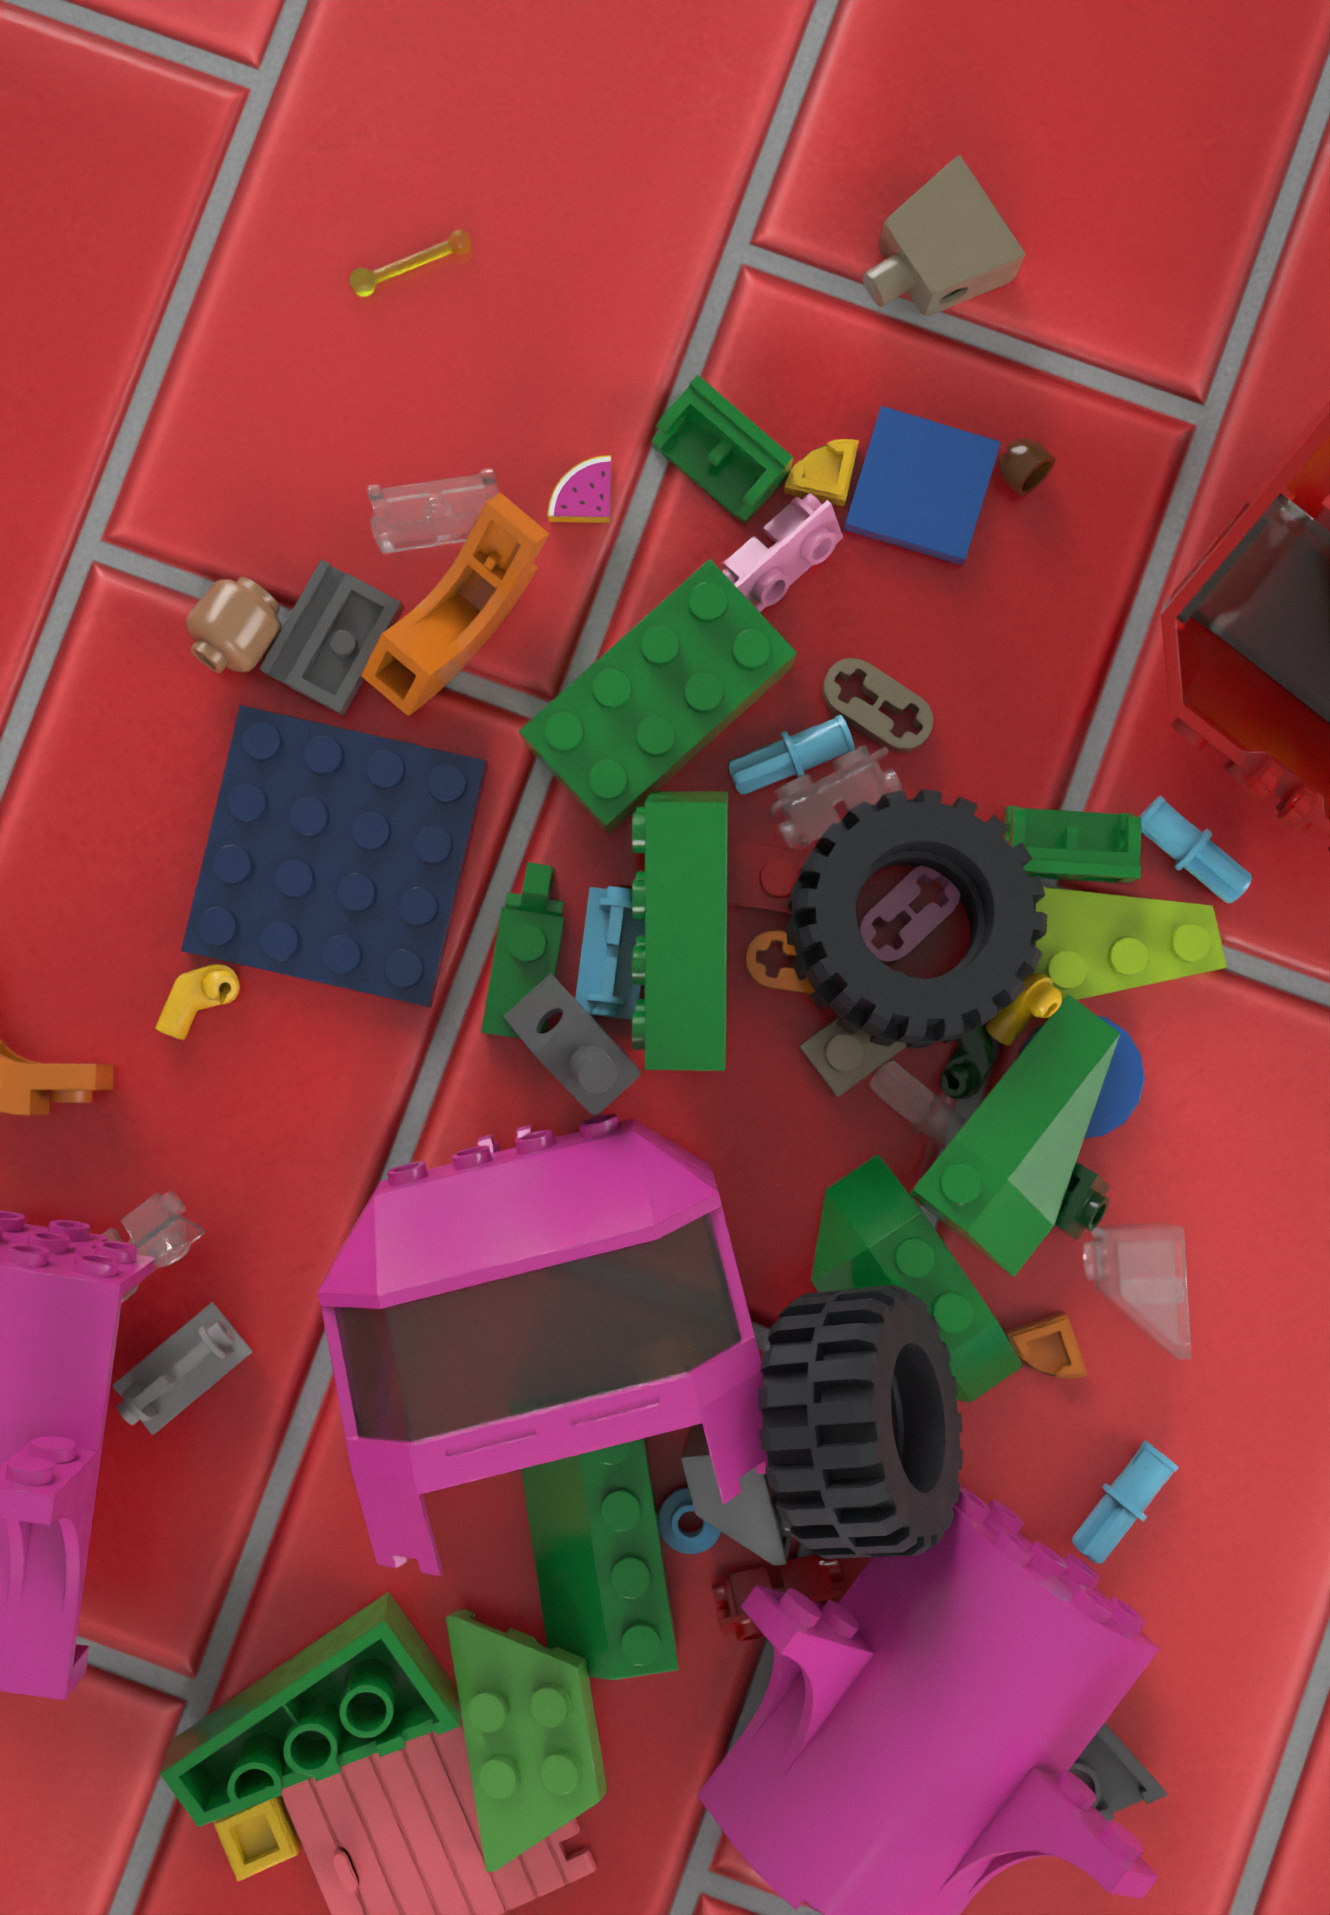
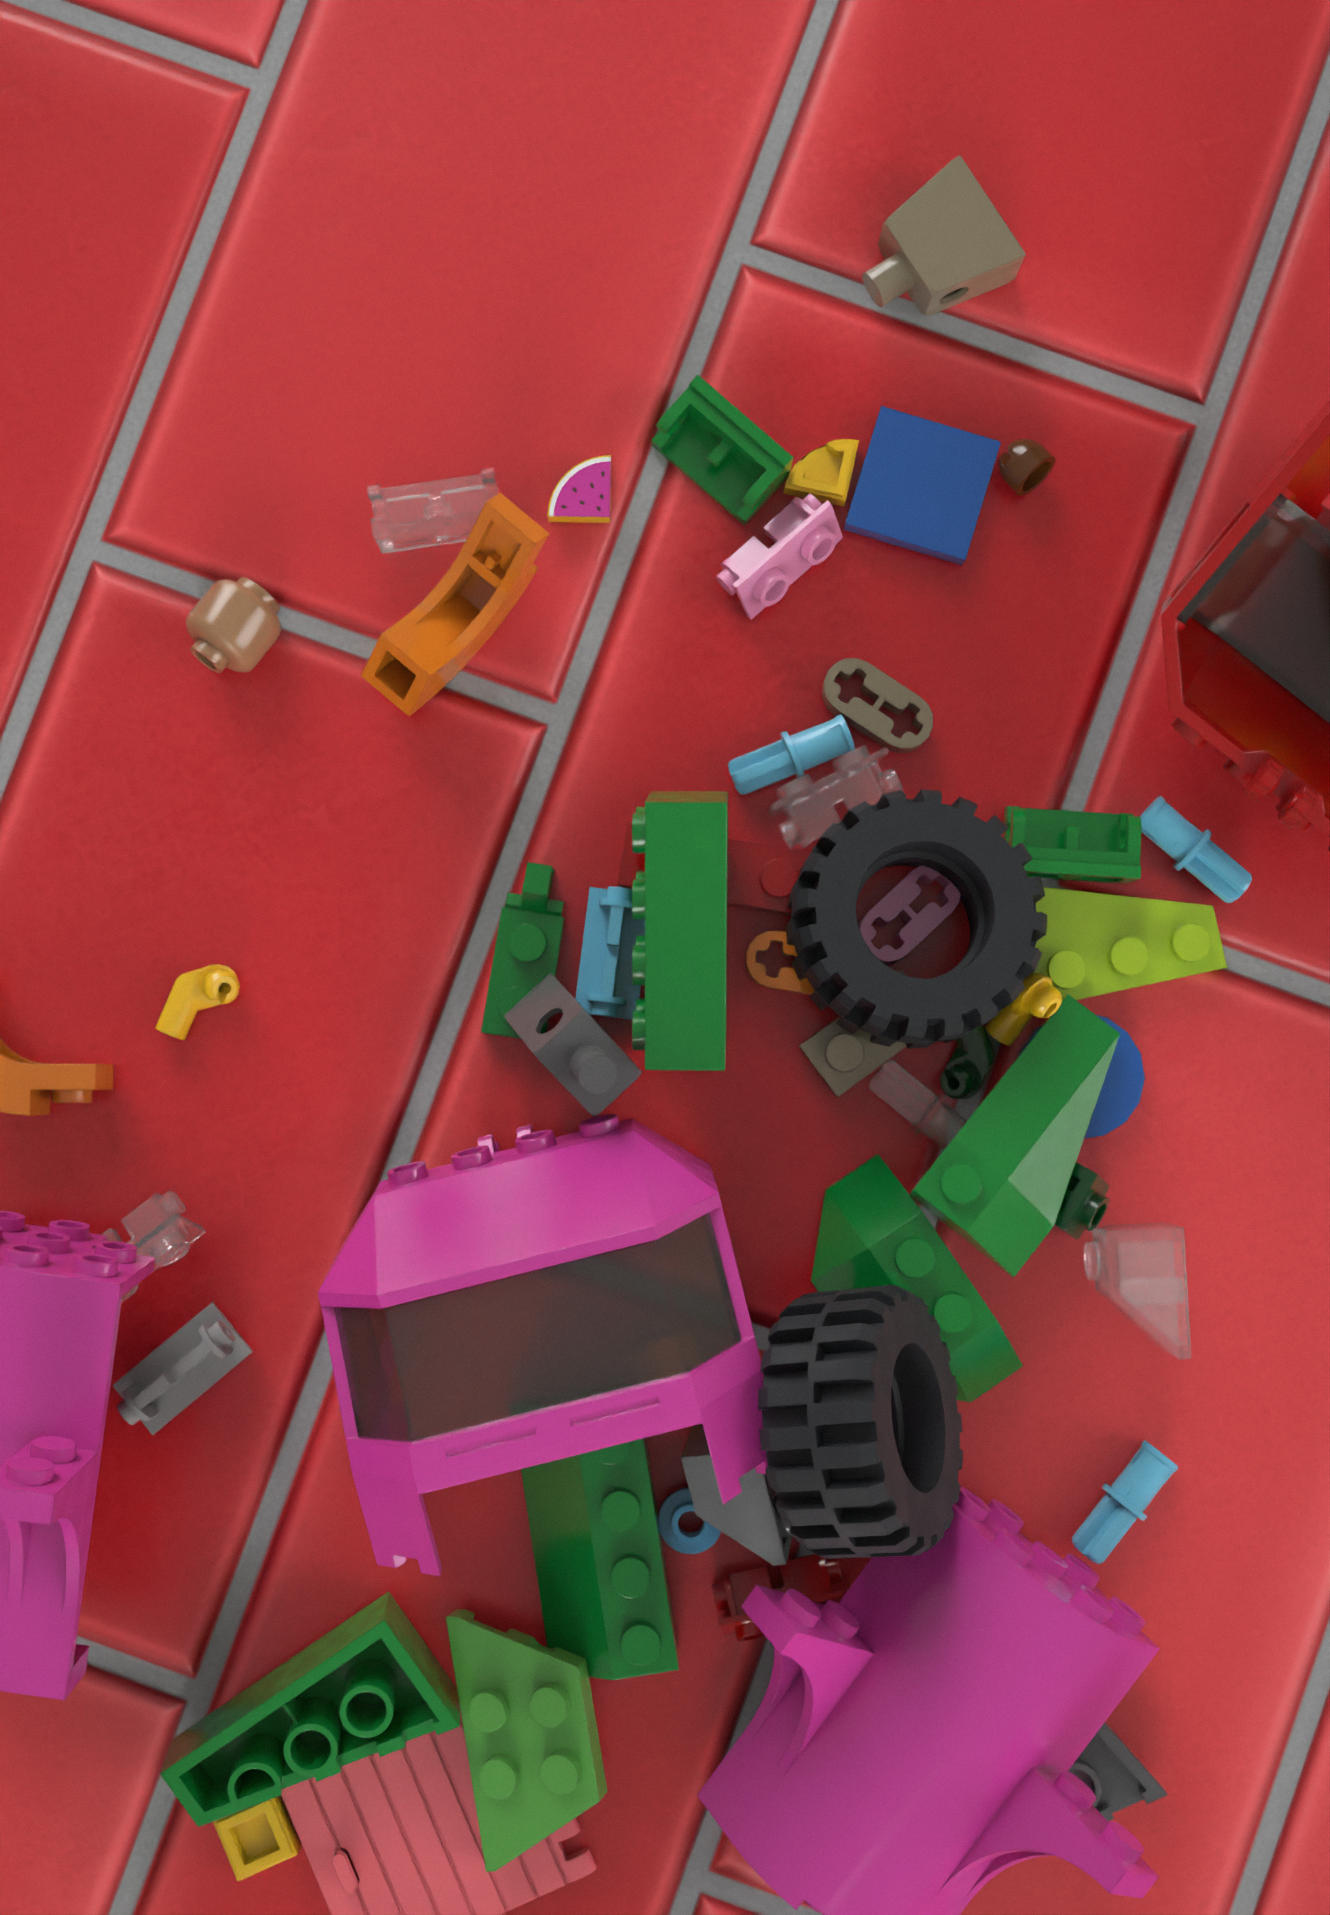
dark blue plate [181,705,488,1008] -> none
dark grey plate [259,559,405,717] -> none
hinge [350,229,472,297] -> none
green brick [519,559,797,835] -> none
orange tile [1004,1312,1088,1379] -> none

